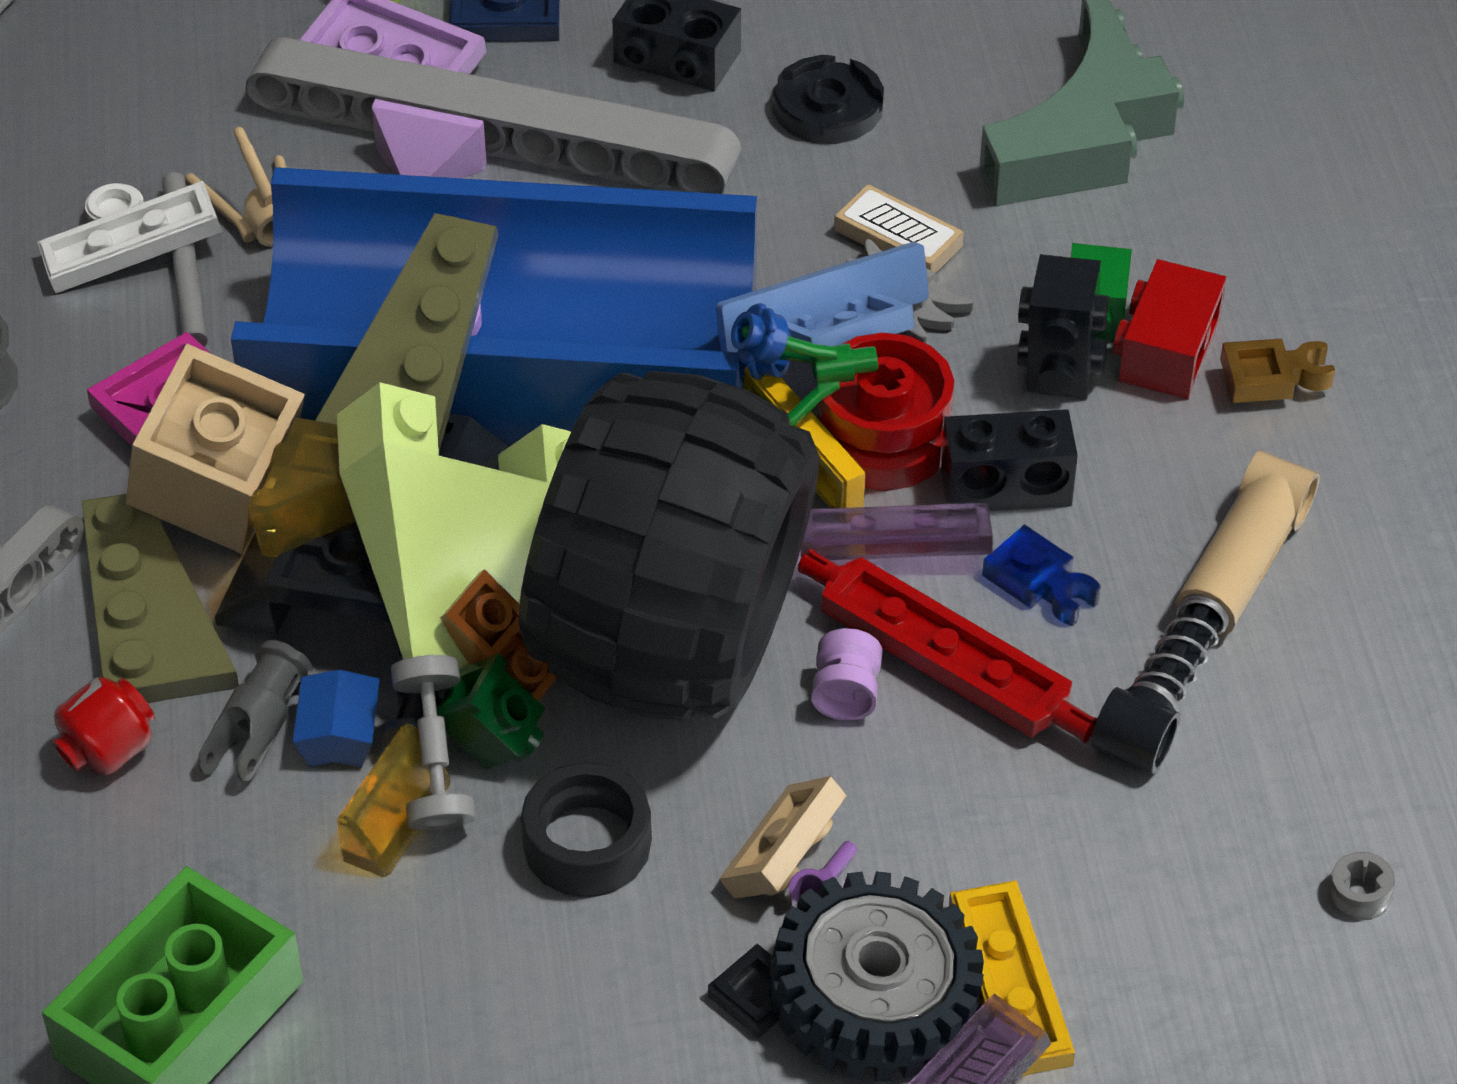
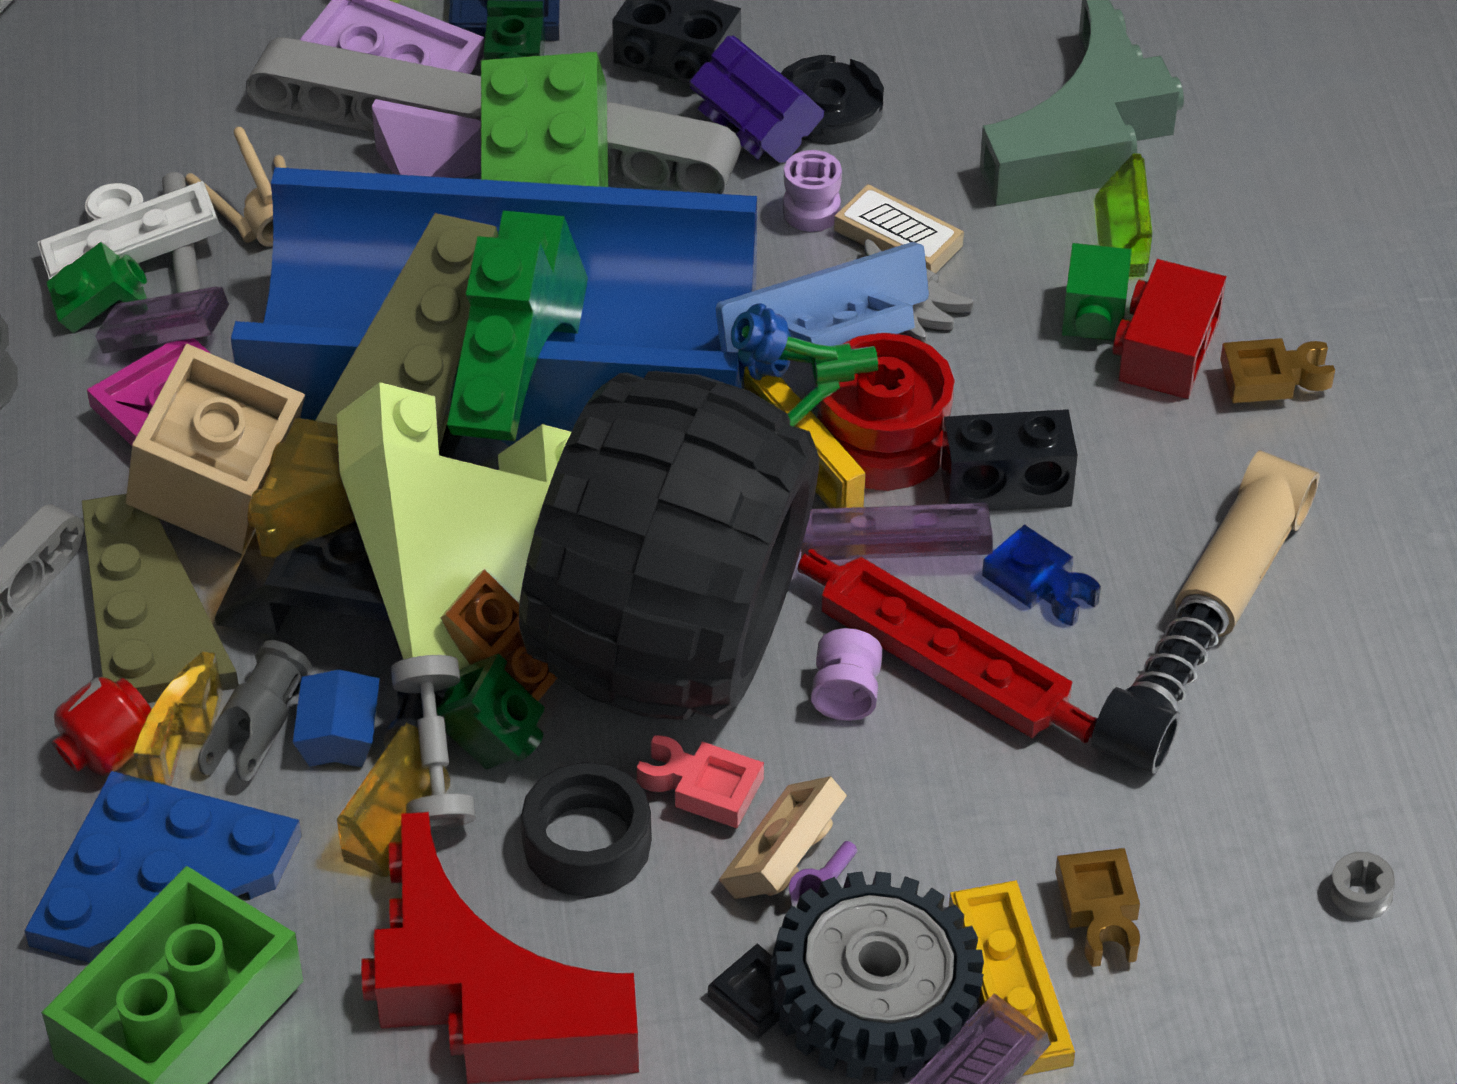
black brick [1017,254,1109,399] -> none
none -> blue plate [24,771,302,963]
none -> green bracket [46,242,150,333]
none -> clear purple tile [95,286,229,354]
none -> clear yellow slope [133,652,223,786]
none -> red arch [361,812,639,1084]
none -> green arch [447,210,588,441]
none -> bright green brick [481,52,608,187]
none -> dark green brick [484,0,545,60]
none -> coral plate [637,735,764,828]
none -> dark purple brick [690,35,824,164]
none -> lavender wheel [783,150,842,232]
none -> pearl gold plate [1055,848,1140,967]
none -> clear neon green slope [1095,154,1153,277]

